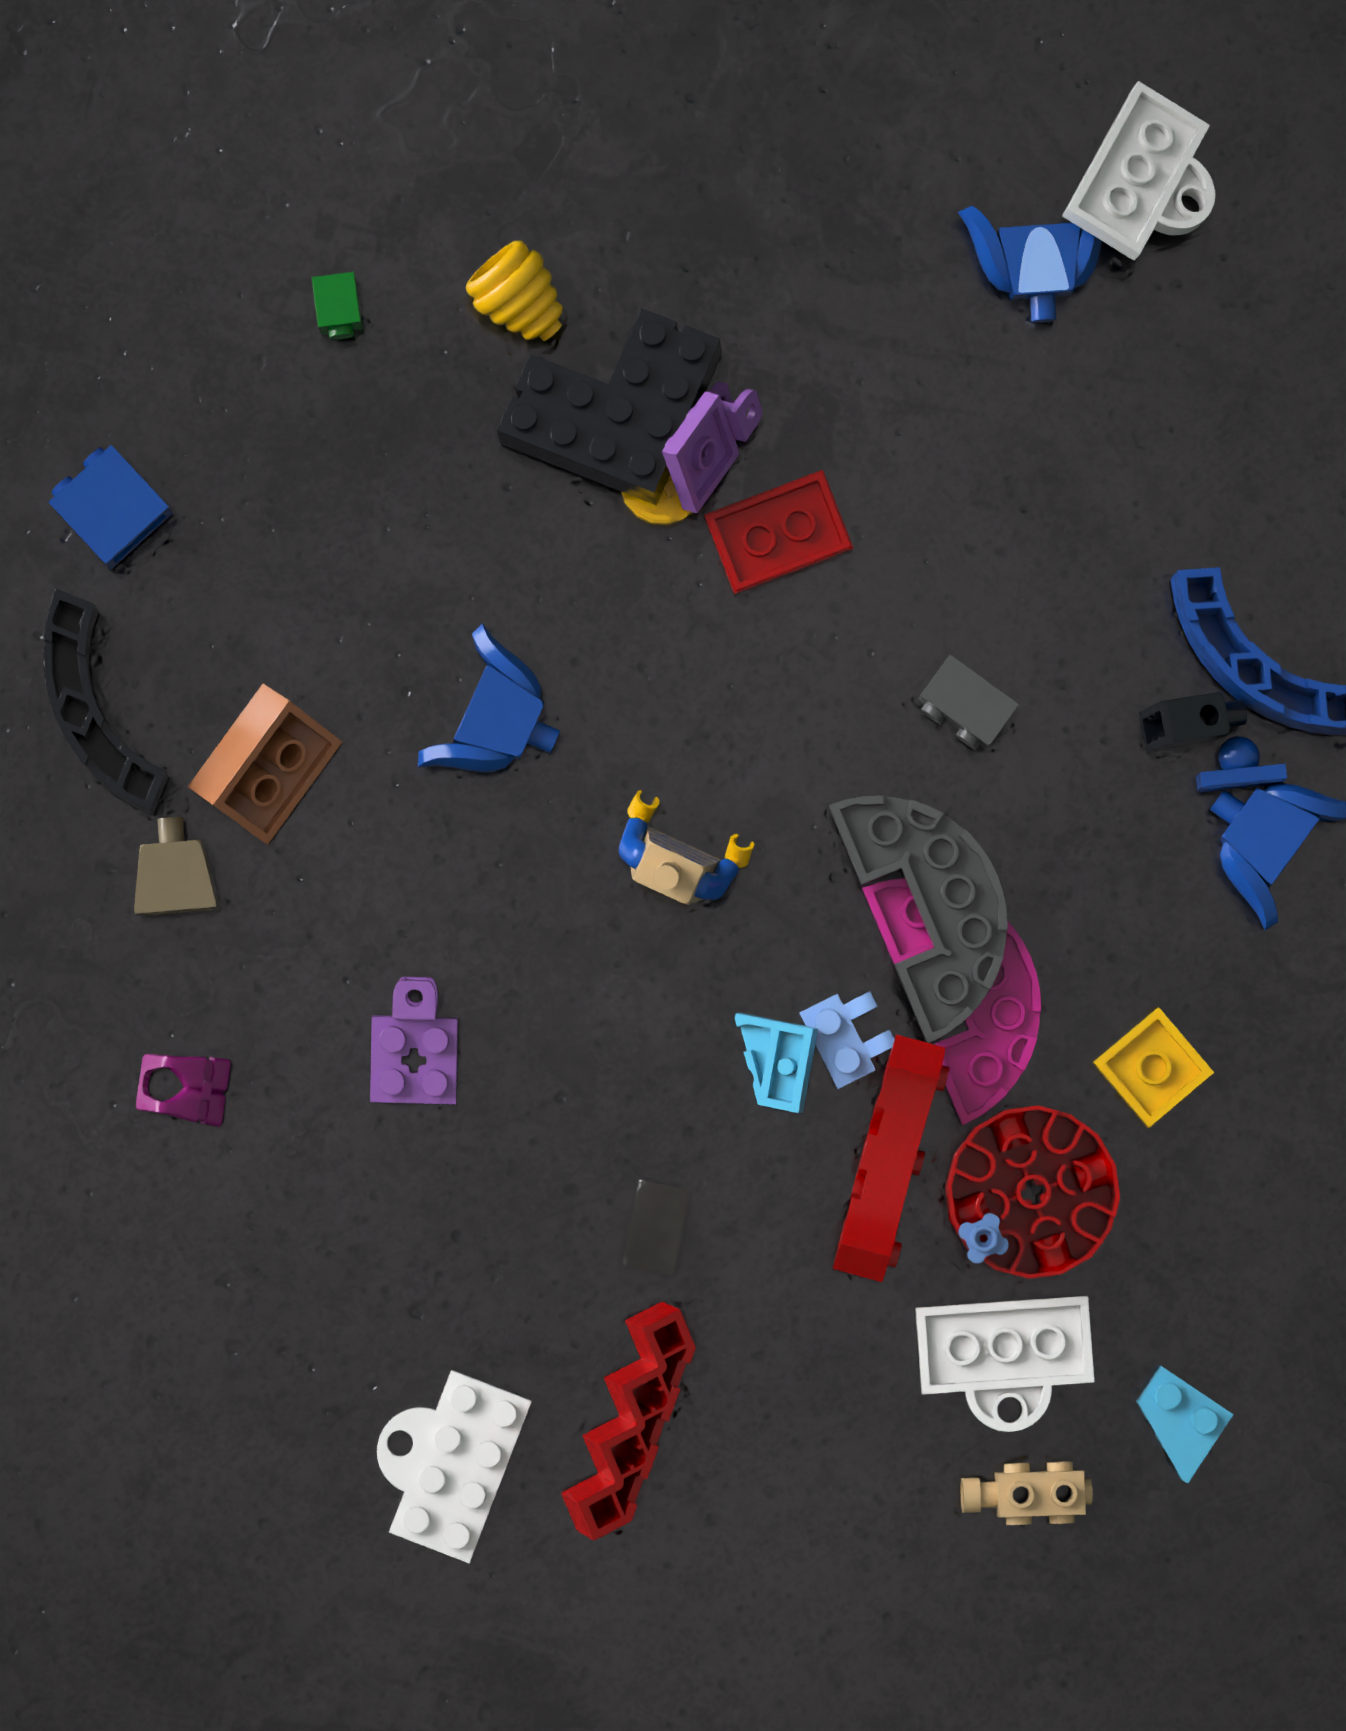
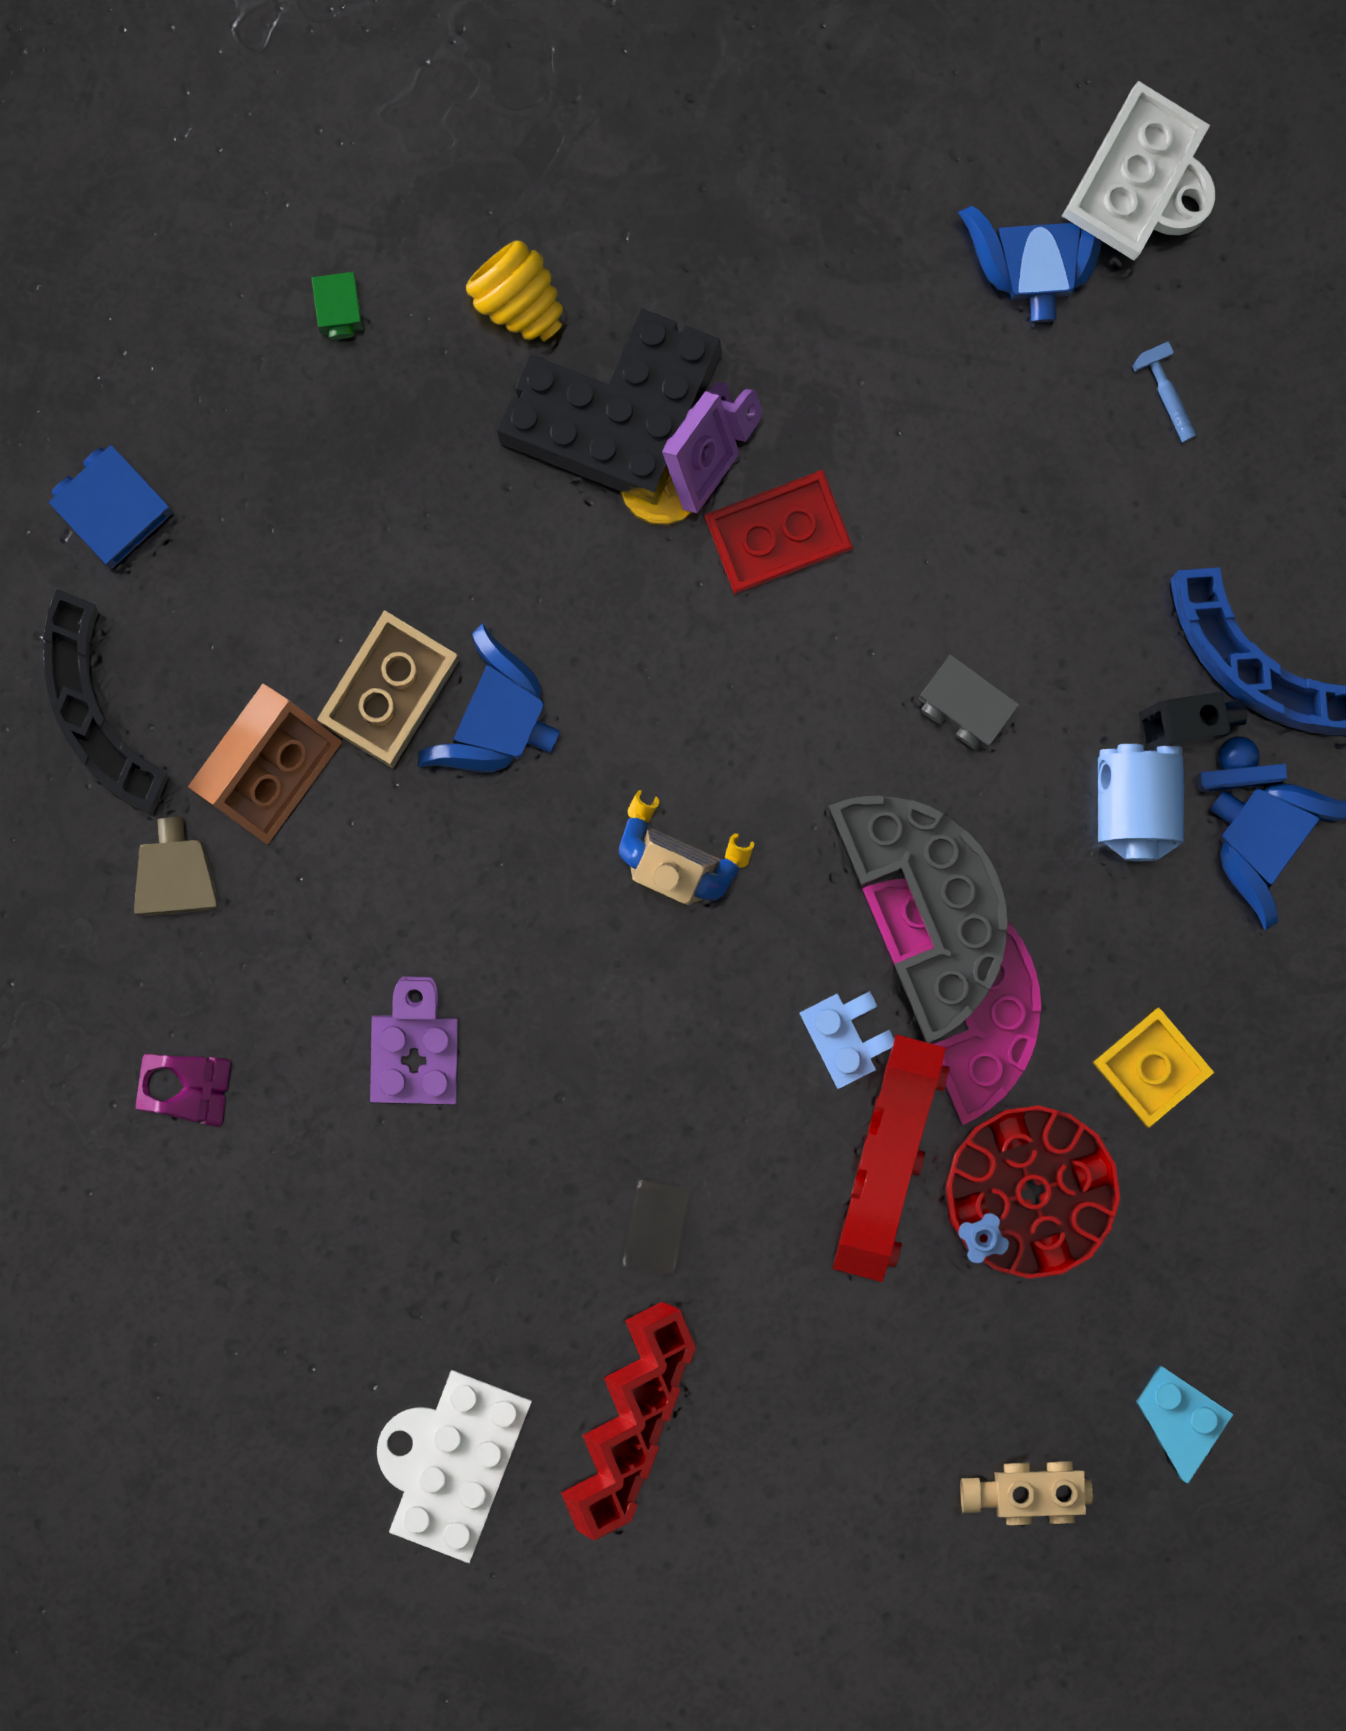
medium azure wing [735,1013,818,1113] -> none
white plate [915,1296,1094,1432] -> none
none -> tan brick [317,610,460,769]
none -> light blue cylinder [1098,744,1184,862]
none -> medium blue piece [1132,341,1198,443]

